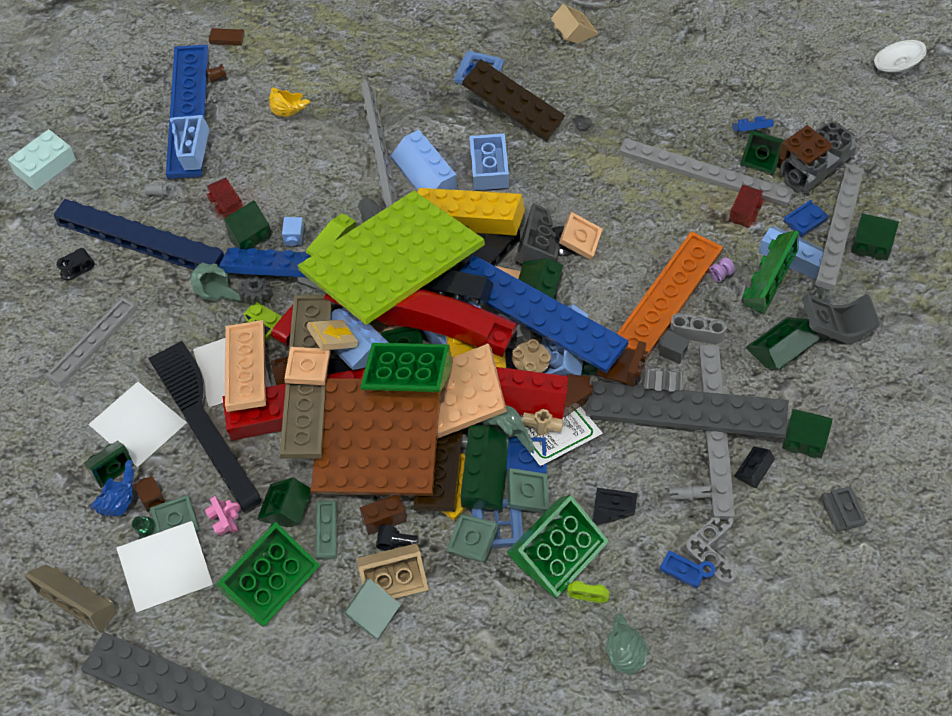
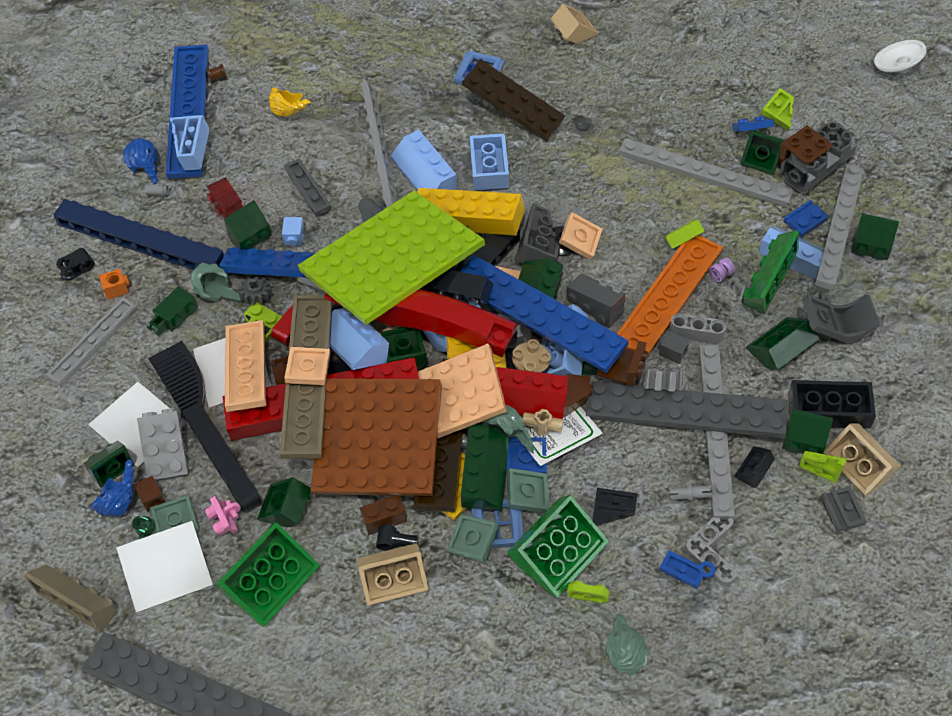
light aqua brick [8,129,76,191] -> none
reddish brown tile [209,28,245,46] -> none
lime slope [306,213,356,256] -> none
tan tile [307,320,358,350] -> none
sand green tile [316,500,337,560] -> none
sand green tile [343,578,401,639] -> none
green slope [360,343,453,392] -> none
clear red brick [729,184,764,228] -> none
none -> orange brick [99,269,130,300]
none -> blue hair [123,138,158,184]
none -> light grey bracket [137,408,189,480]
none -> dark green brick [147,286,198,336]
none -> dark grey plate [284,158,332,217]
none -> dark grey wedge [566,273,626,328]
none -> lime slope [665,219,704,248]
none -> lime wing [761,88,794,131]
none -> black brick [788,380,876,428]
none -> lime wing [799,451,847,484]
none -> tan slope [824,423,901,496]

